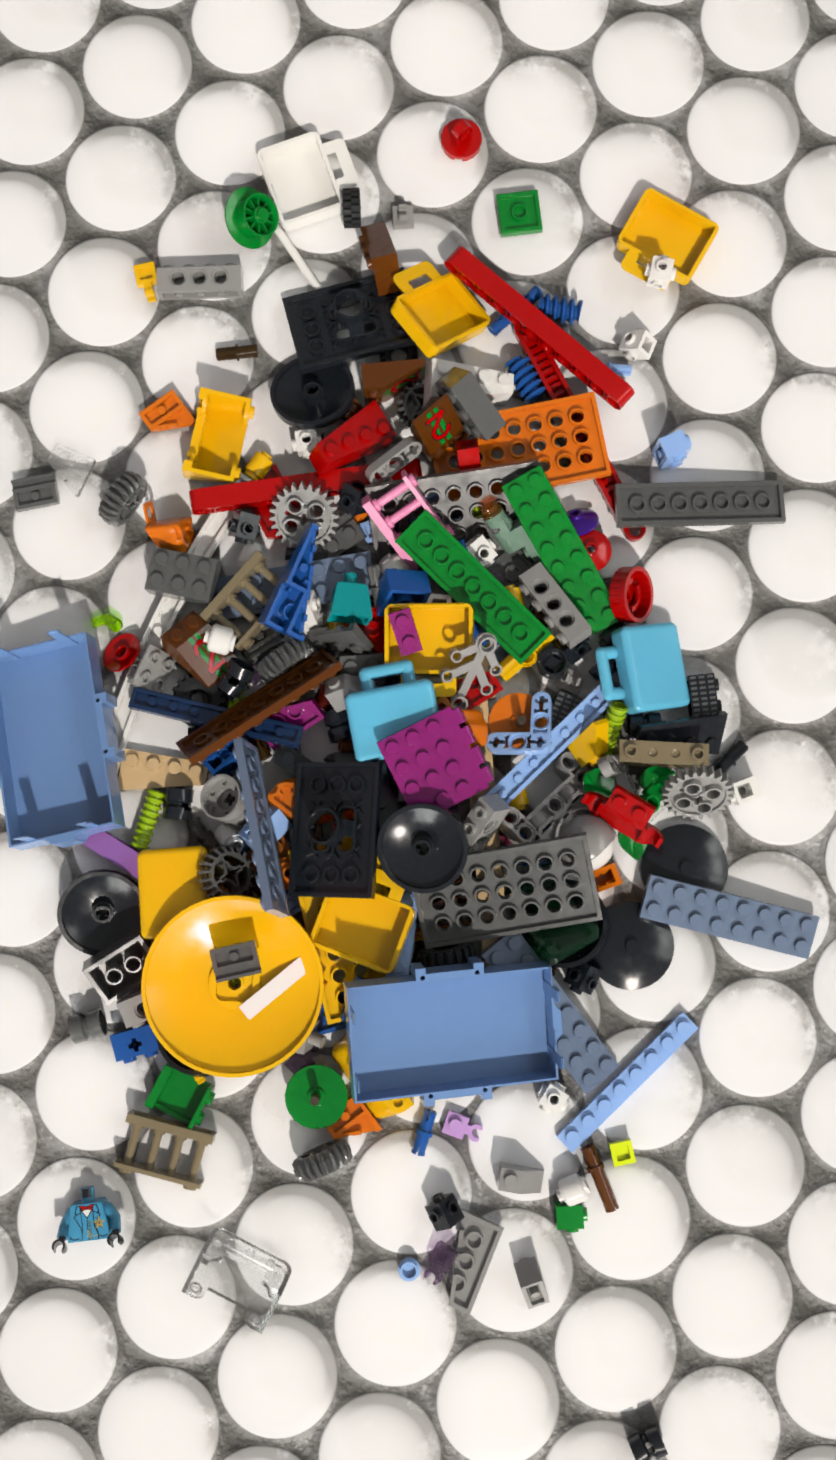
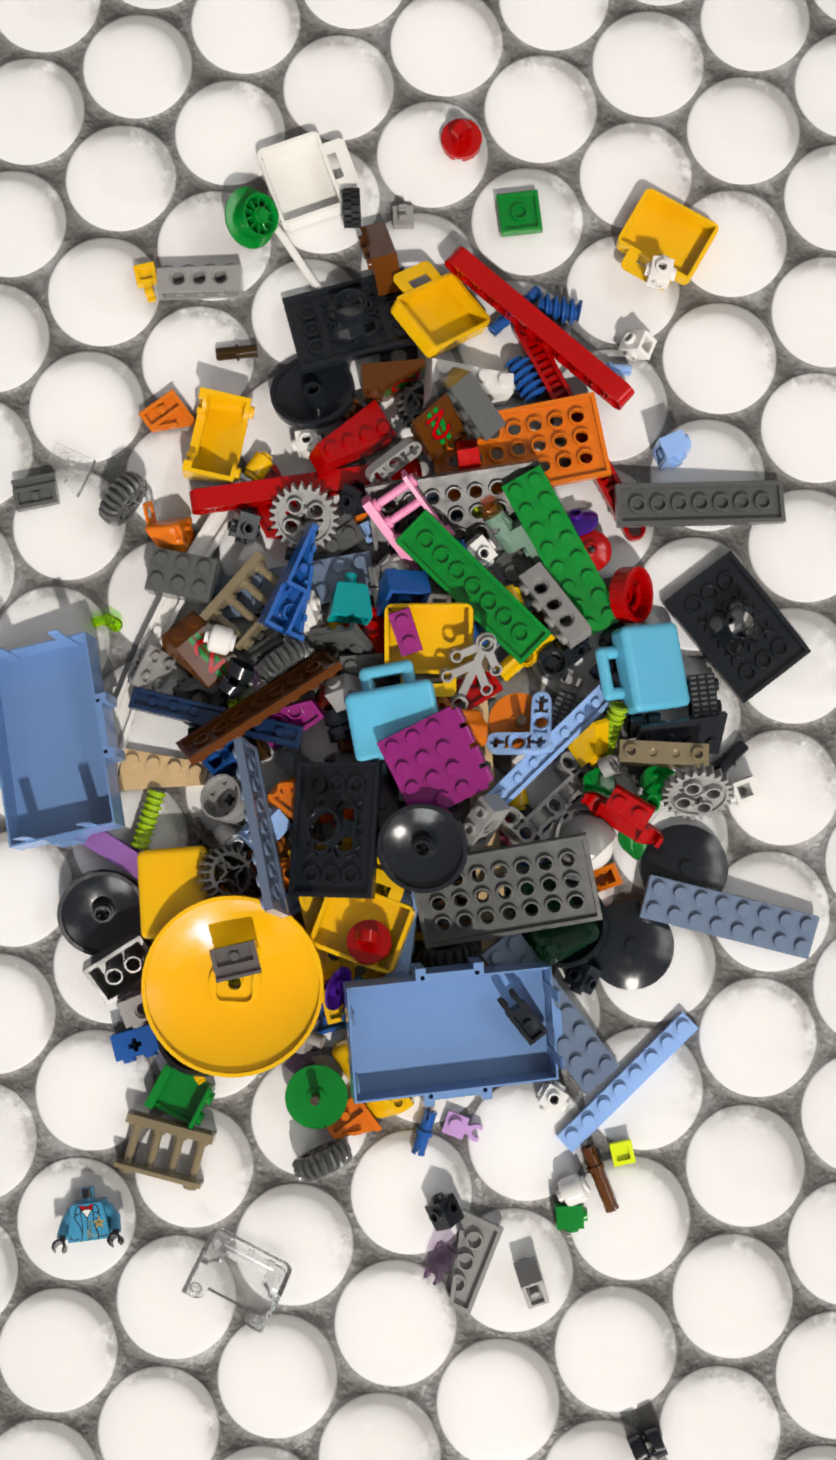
dark grey wheel [68,1007,107,1044] -> none
red dish [103,633,140,672] -> none
black wheel [162,788,194,821] -> none
white sticker [239,957,306,1020] -> none
light blue plate [398,1257,420,1281] -> none
light grey slope [497,1162,544,1194] -> none
none -> dark purple dish [324,966,352,1011]
none -> red tile [347,919,392,966]
none -> black hinge [497,988,548,1046]
none -> black plate [662,550,811,704]

